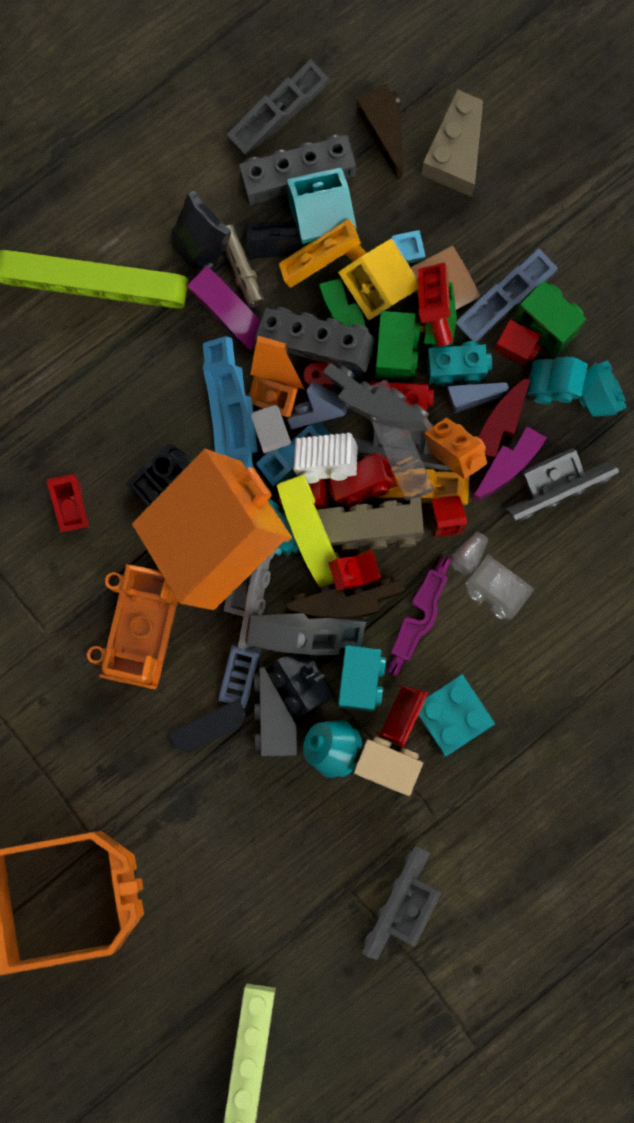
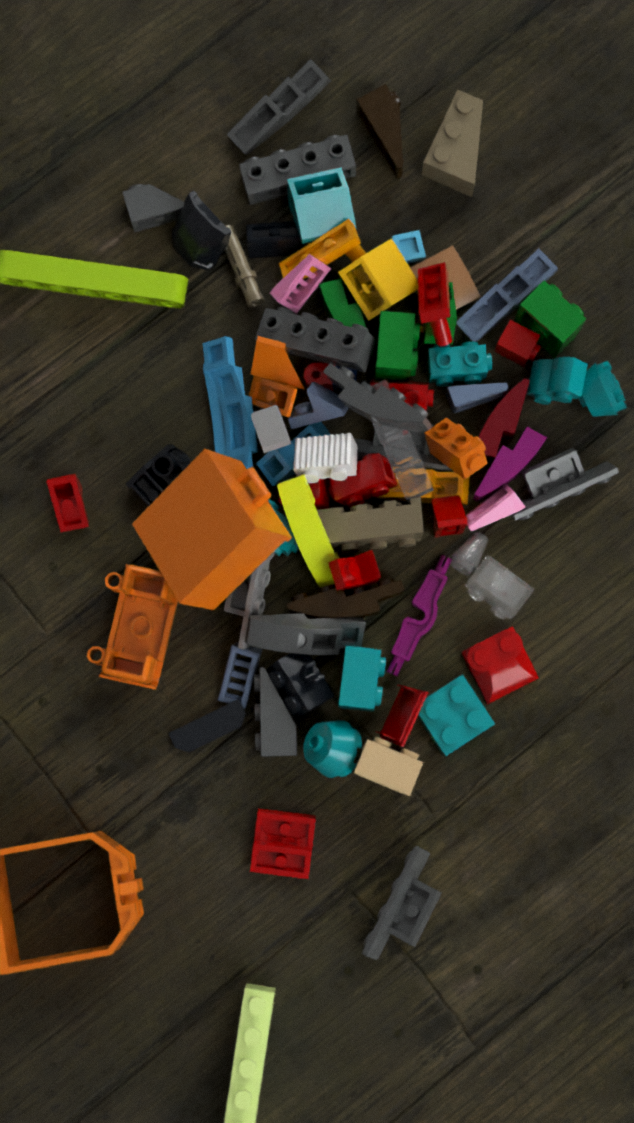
magenta slope [187,266,261,352] -> none
none -> dark grey slope [123,184,184,232]
none -> red slope [250,808,316,879]
none -> bright pink slope [270,254,331,314]
none -> red slope [461,626,539,704]
none -> bright pink slope [466,484,526,531]

